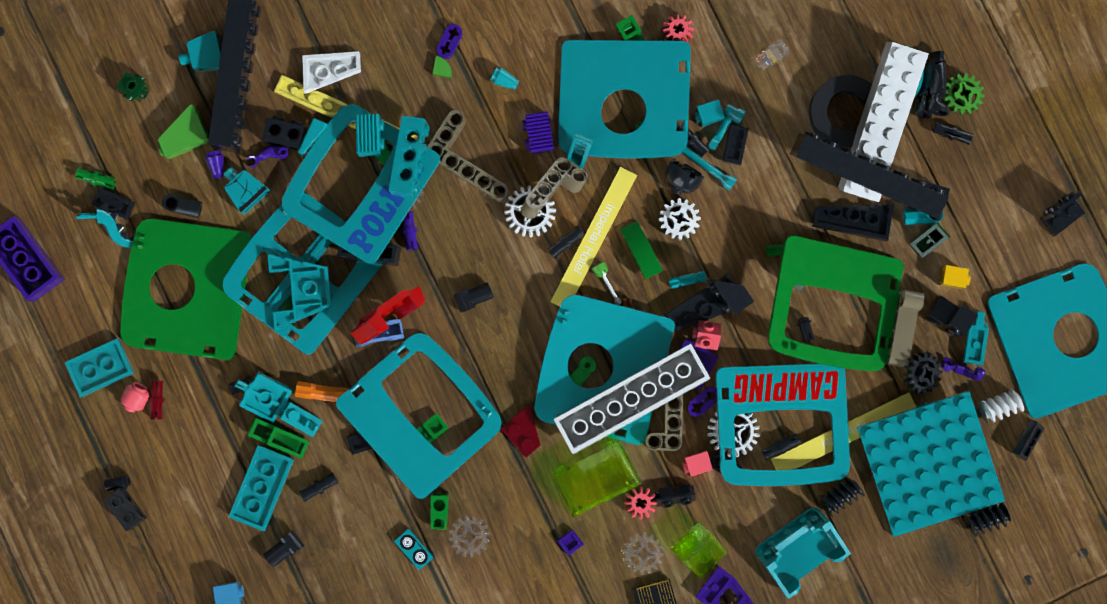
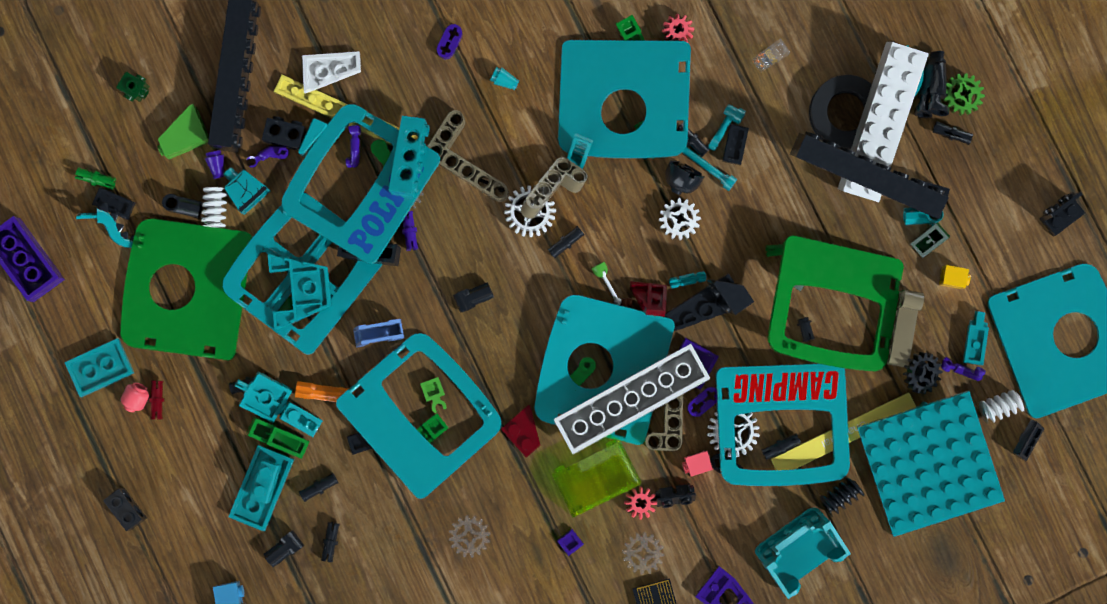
black pin [104,474,131,492] -> none
teal torso [178,31,222,72] -> none
red plate [350,286,426,344] -> none
teal brick [356,114,385,157] -> none
tile [394,529,434,570] -> none
green leg [431,492,449,530] -> none
bright green tile [433,56,452,79] -> none
dark purple brick [522,111,554,154] -> none
light yellow tile [550,167,637,307] -> none
green slope [620,221,663,280] -> none
clear neon green slope [671,522,728,579] -> none
coral brick [692,320,721,350] -> none
teal brick [694,100,725,128] -> none
black wing [812,204,894,242] -> none
black brick [925,295,978,337] -> none
black piece [966,502,1011,537] -> none
none -> white piece [201,187,227,228]
none -> teal brick [248,460,282,504]
none -> black pin [321,522,340,562]
none -> dark purple arm [346,125,361,168]
none -> bright green plate [420,377,447,413]
none -> dark red wing [630,281,667,317]

